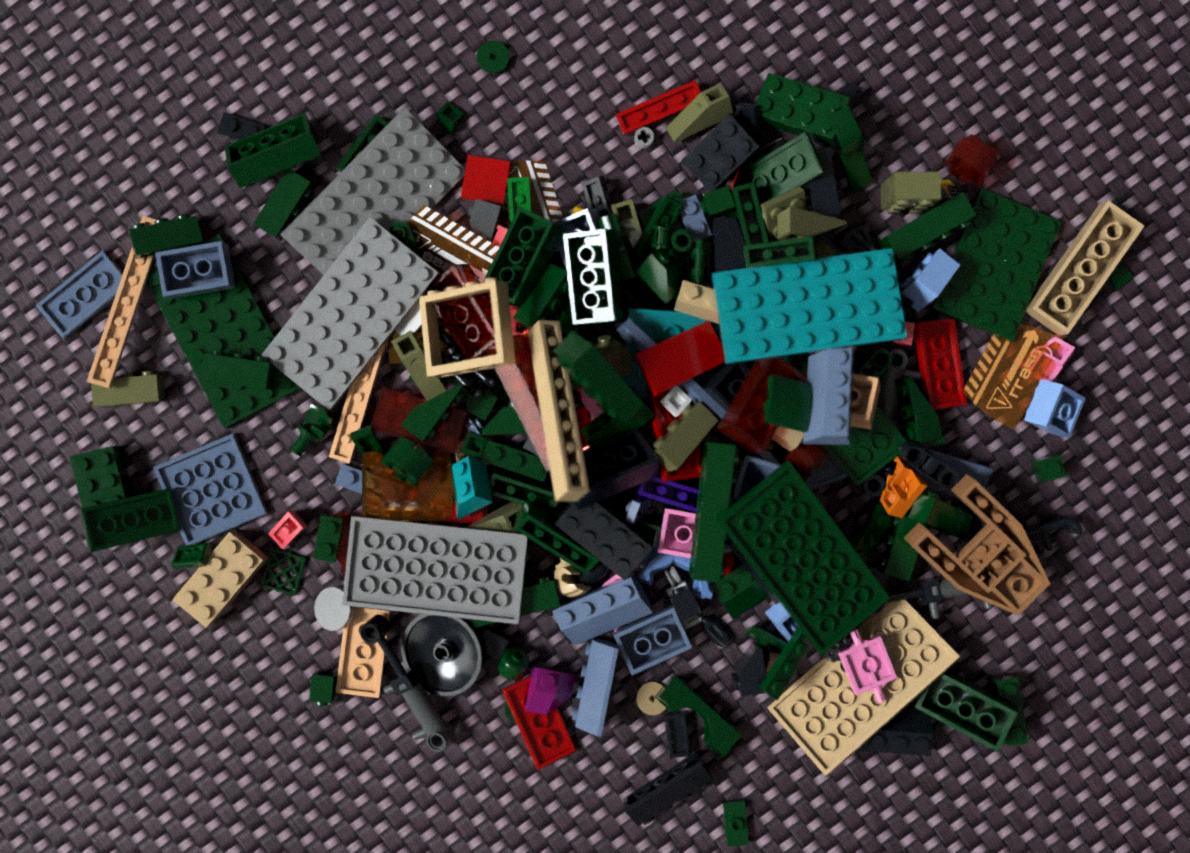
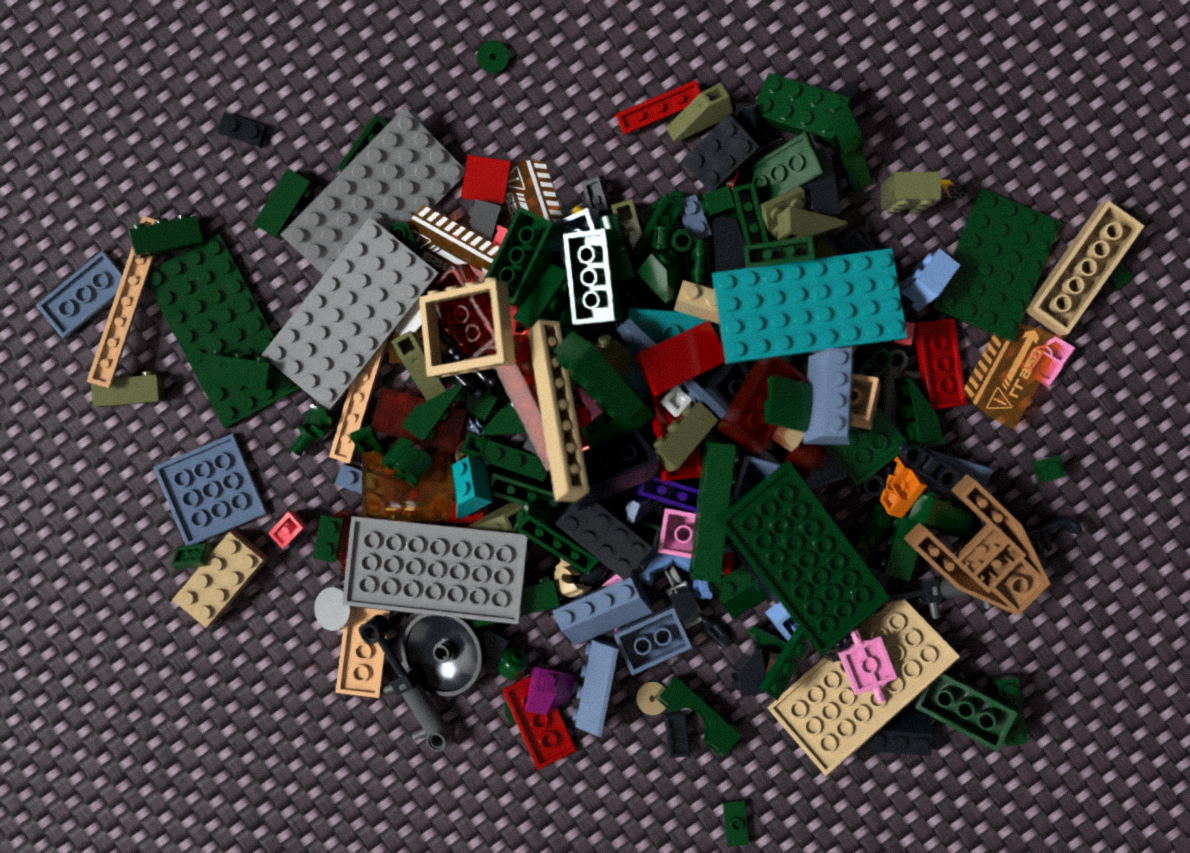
dark green brick [69,446,134,508] -> none
dark green tile [78,488,181,553] -> none
sand blue brick [155,241,236,299] -> none
dark green brick [225,112,321,188] -> none
dark green window [261,548,307,596] -> none
dark green brick [309,671,338,706] -> none
dark green slope [435,101,466,134] -> none
green plate [507,177,532,223] -> none
black slope [623,751,712,826] -> none
light grey bush [634,127,654,149] -> none
dark green brick [876,192,976,265] -> none
clear red brick [944,134,999,186] -> none
light blue brick [1024,379,1086,439] -> none

